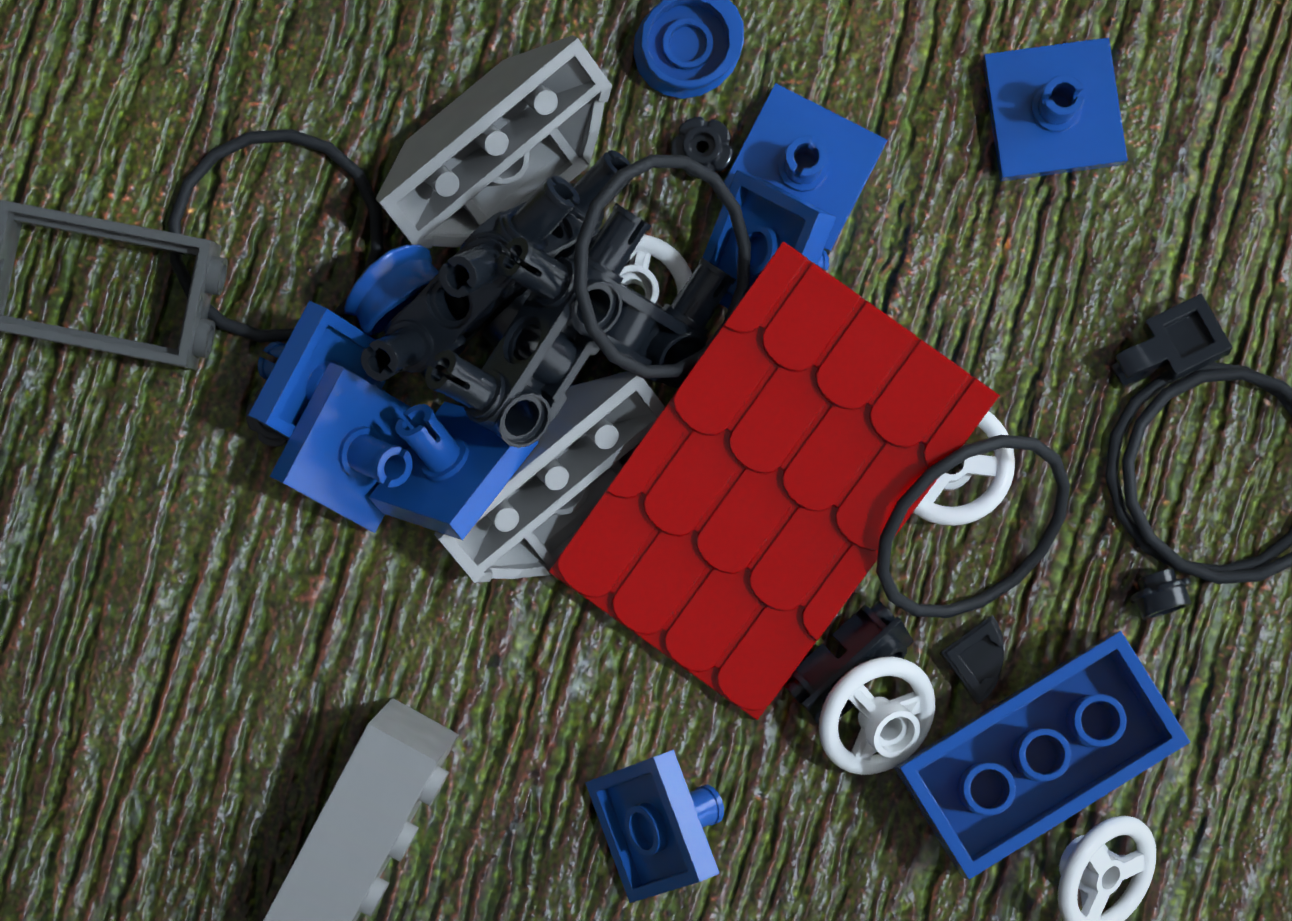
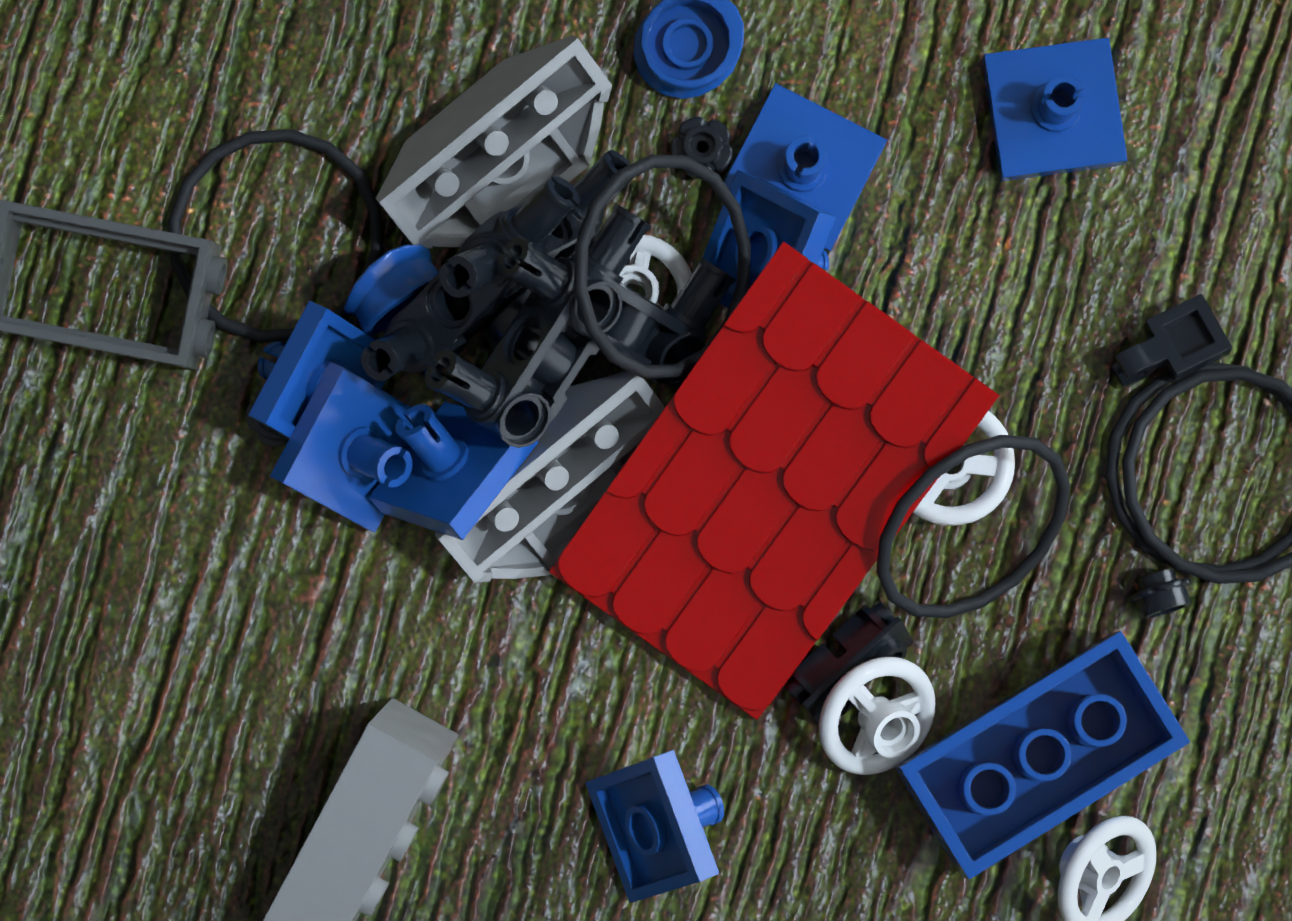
black tile [939,615,1004,705] -> none

